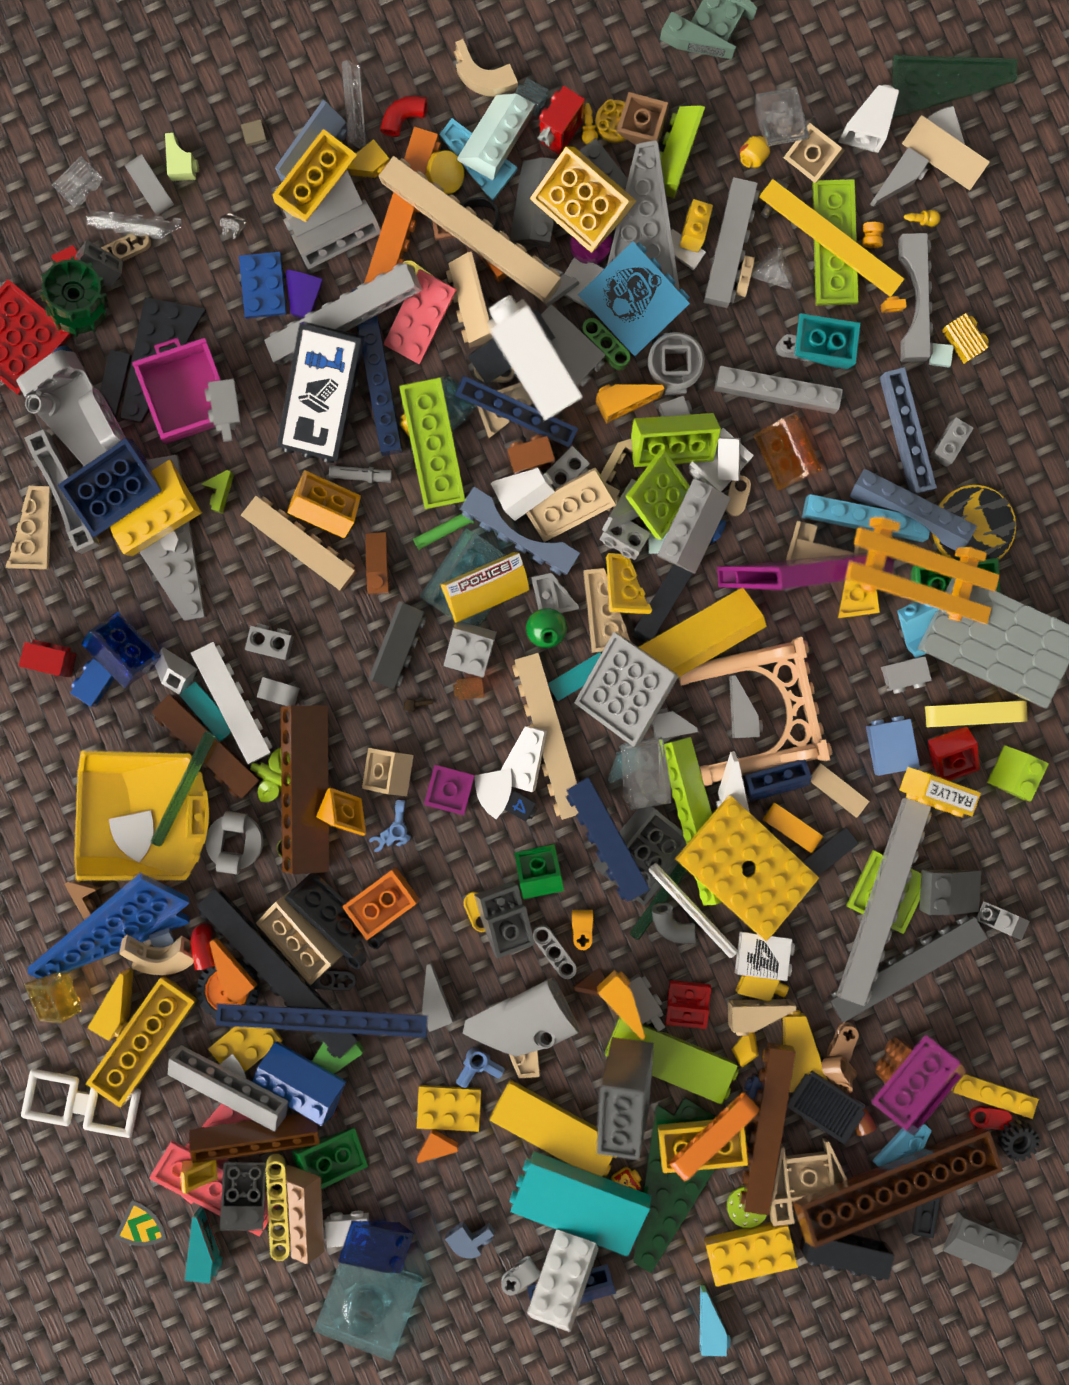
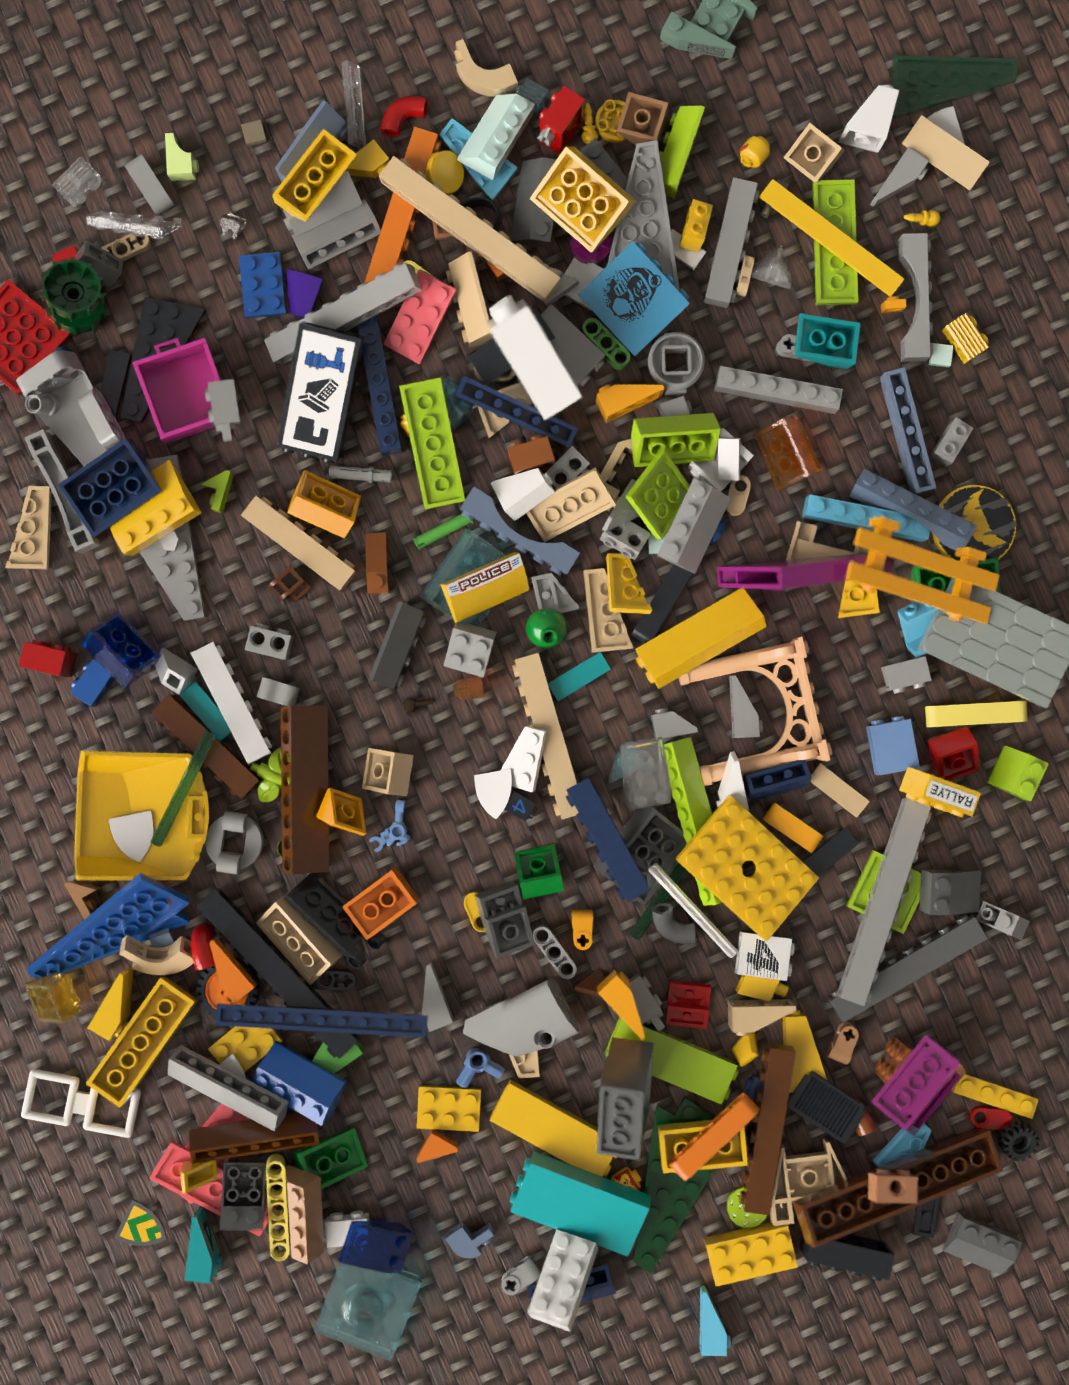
magenta plate [424,765,475,815] -> none
light grey plate [574,632,679,747] -> none
clear slope [755,87,809,146] -> none
medium nougat piece [822,1056,857,1094] -> none
light orange wheel [862,222,884,248] -> none
none -> reddish brown brick [267,565,312,601]
none -> nougat brick [868,1169,918,1203]

